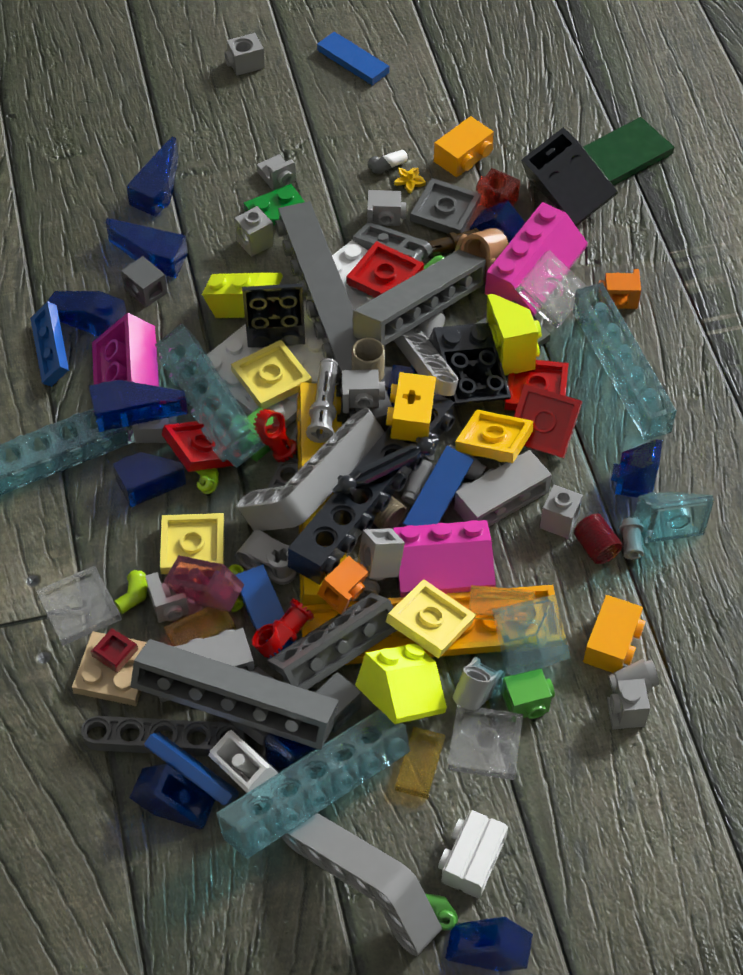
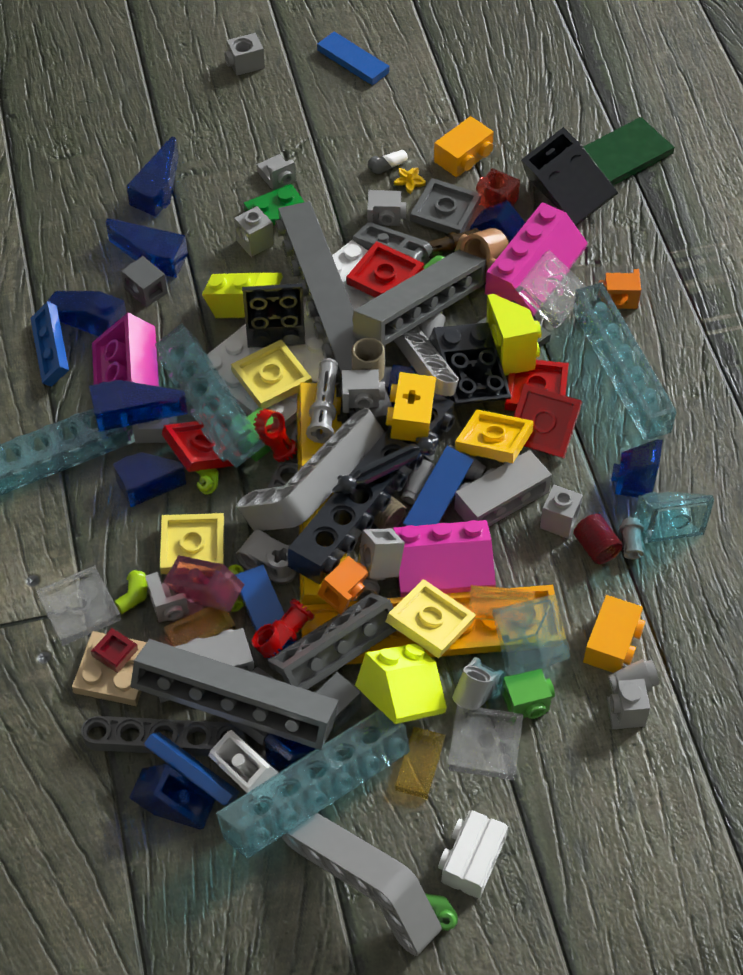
clear blue slope [445,917,533,972] -> none

